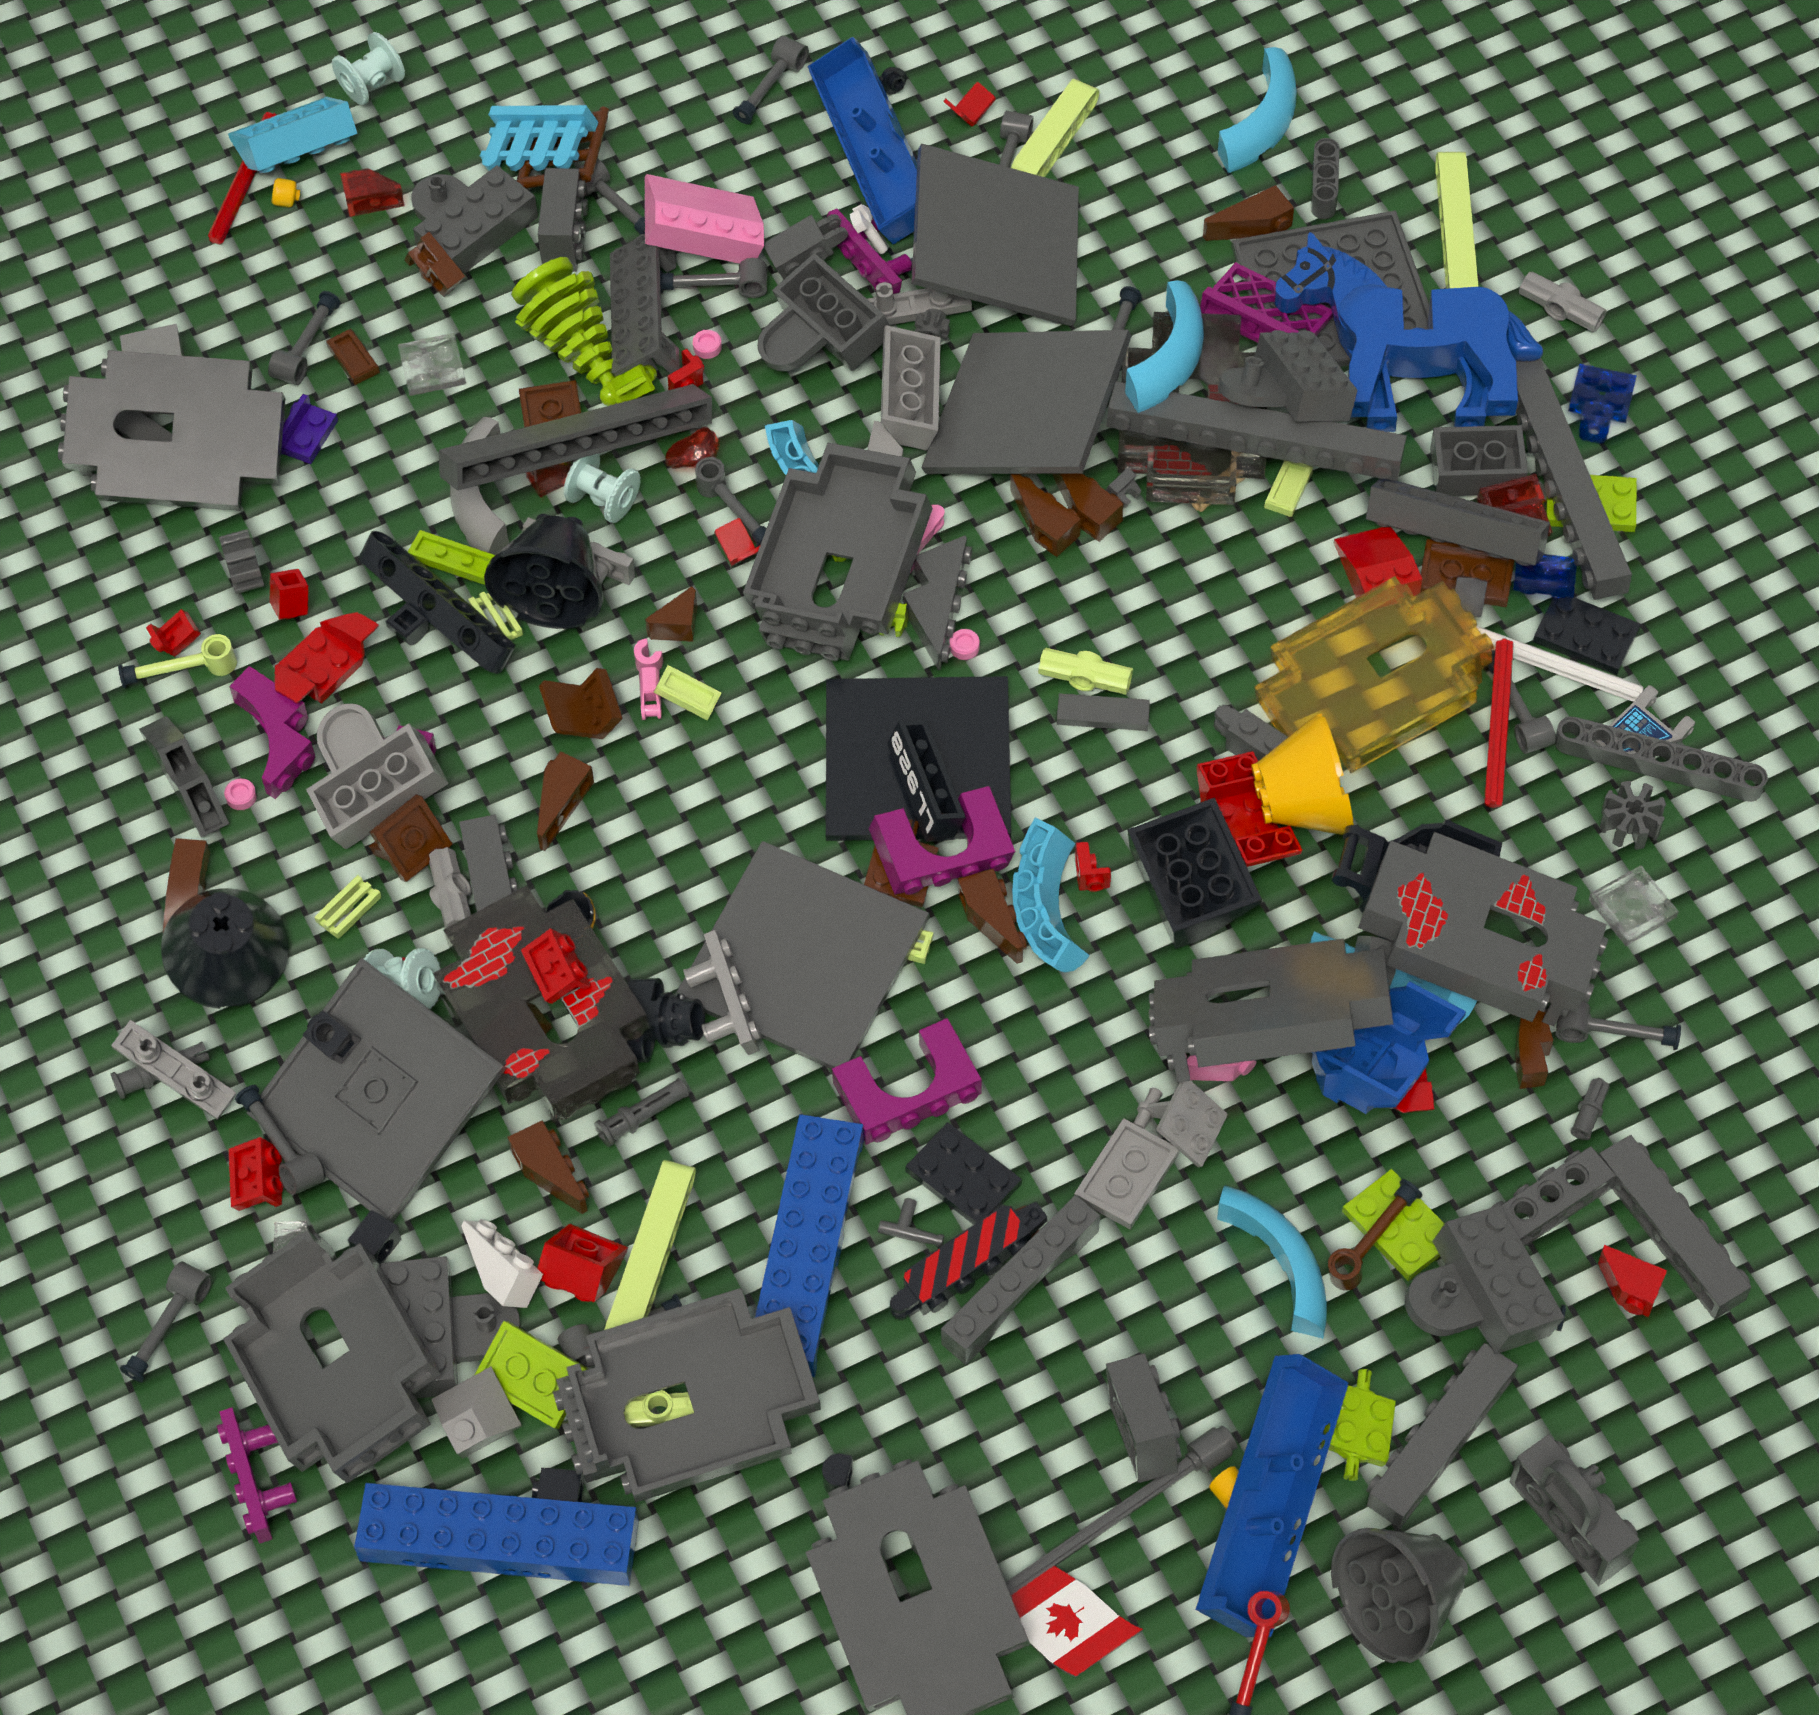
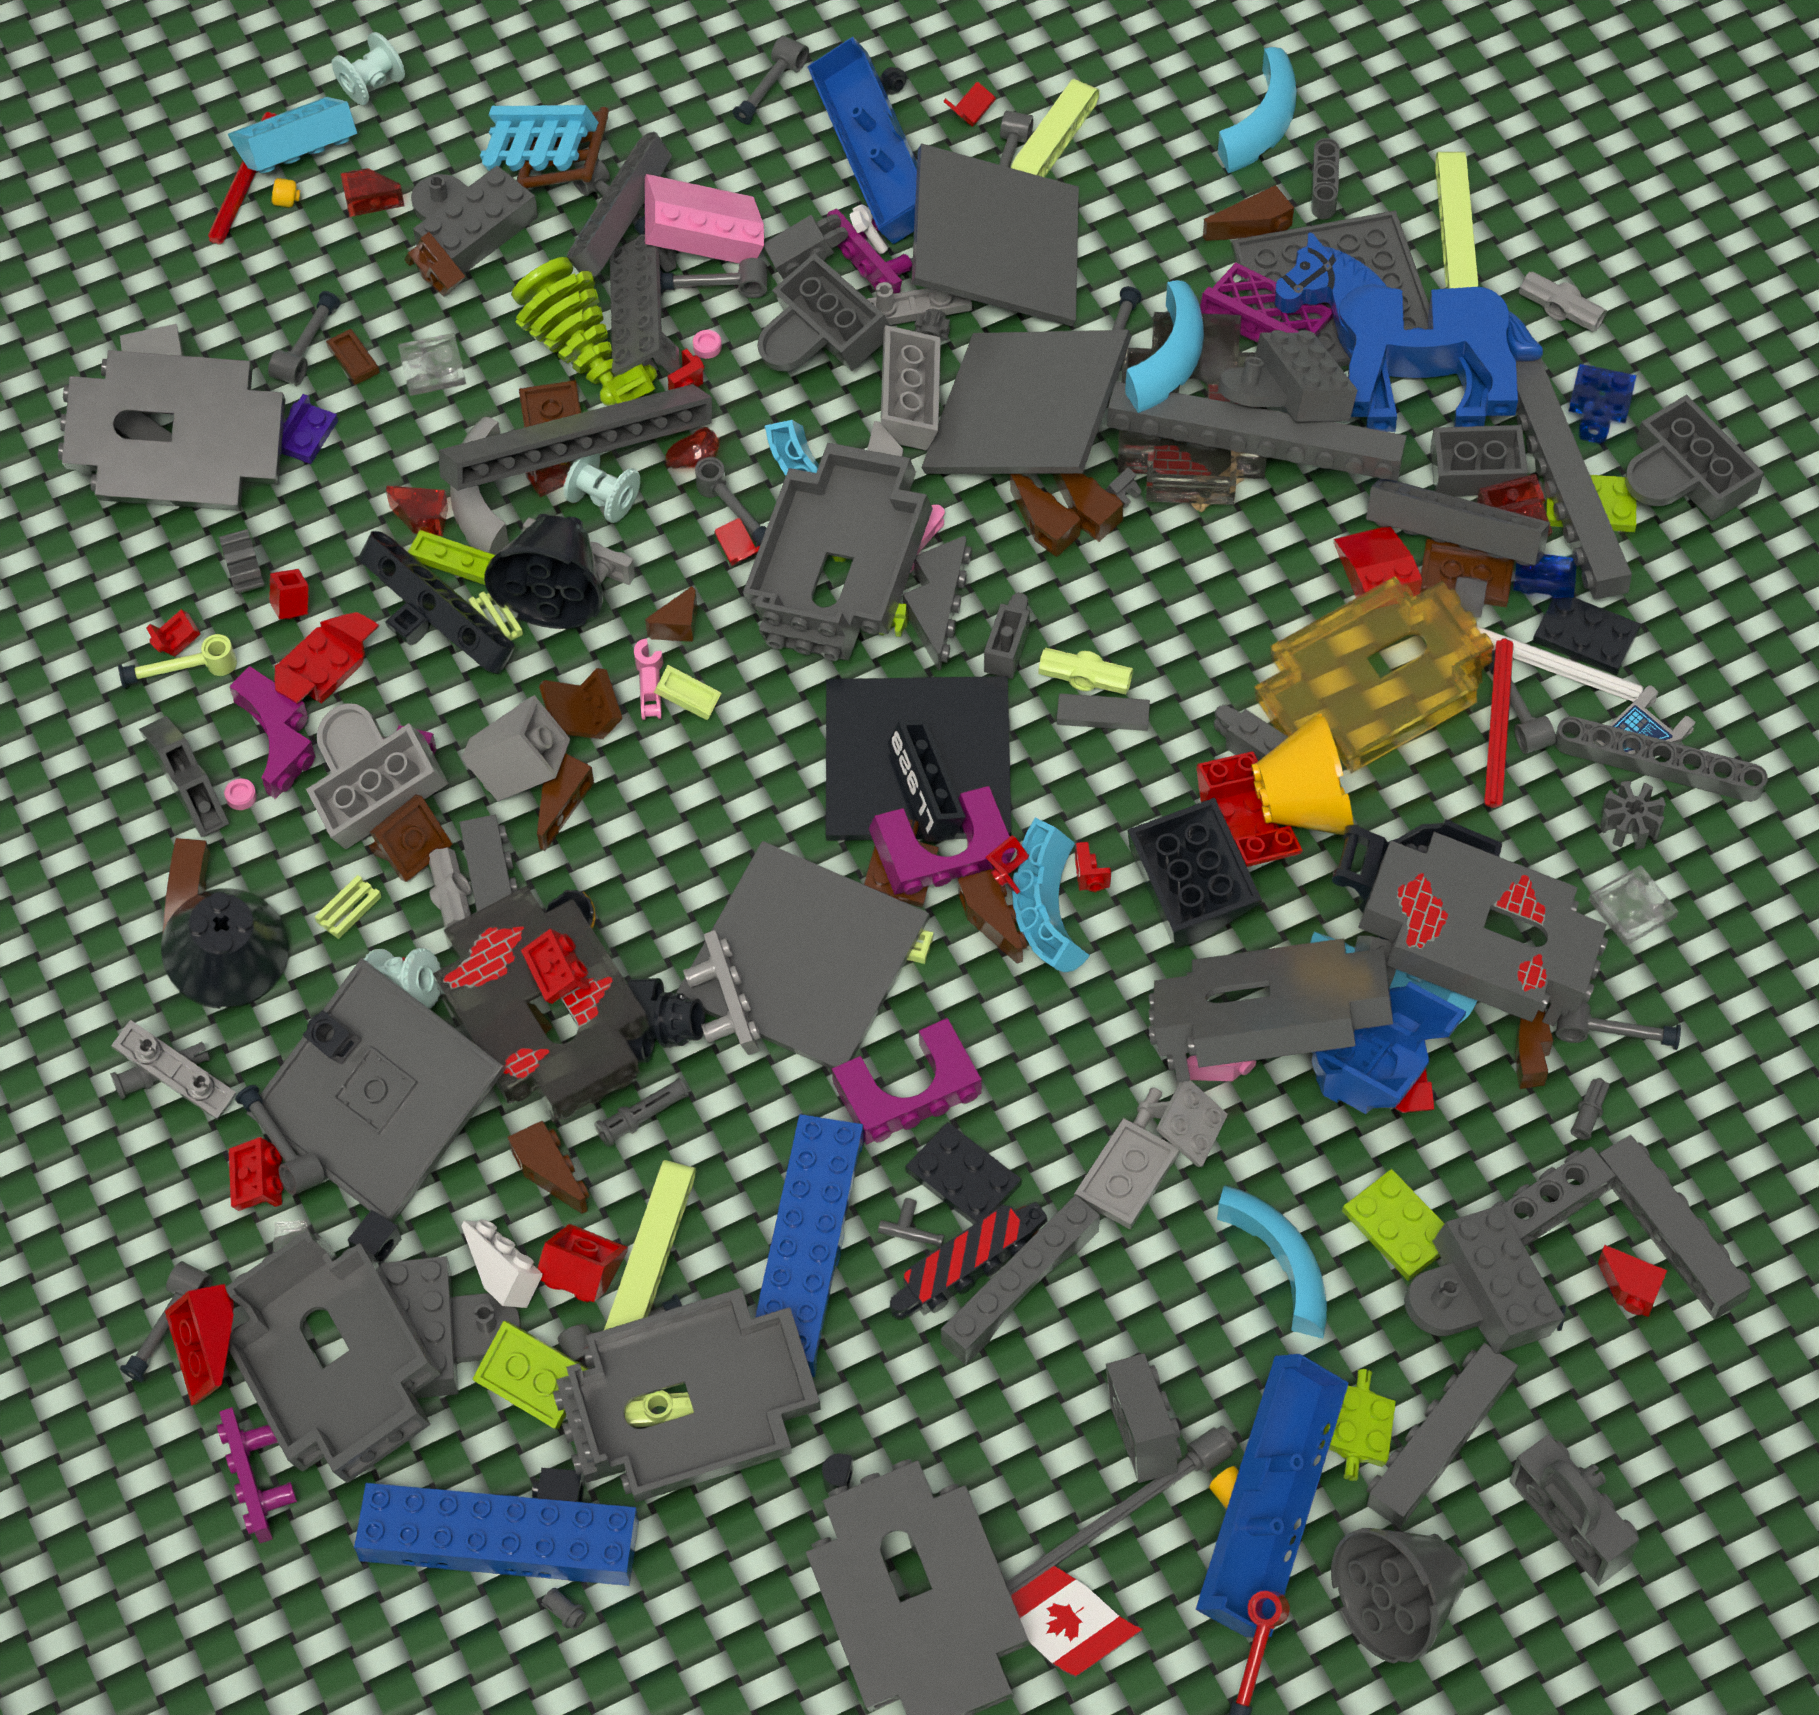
light grey slope [432,1367,522,1459] -> none
dark grey brick [537,168,588,272] -> none
bright pink tile [950,629,980,660] -> none
yellowish green tile [1264,460,1313,517] -> none
reddish brown piece [1328,1179,1423,1290] -> none
none -> red slope [165,1284,234,1406]
none -> clear red slope [386,486,448,536]
none -> light grey slope [462,695,570,801]
none -> dark grey pin [541,1588,586,1630]
none -> dark grey beam [567,132,672,277]
none -> dark grey hinge [984,592,1030,679]
none -> red bracket [985,835,1029,894]
none -> dark grey brick [1625,394,1764,521]

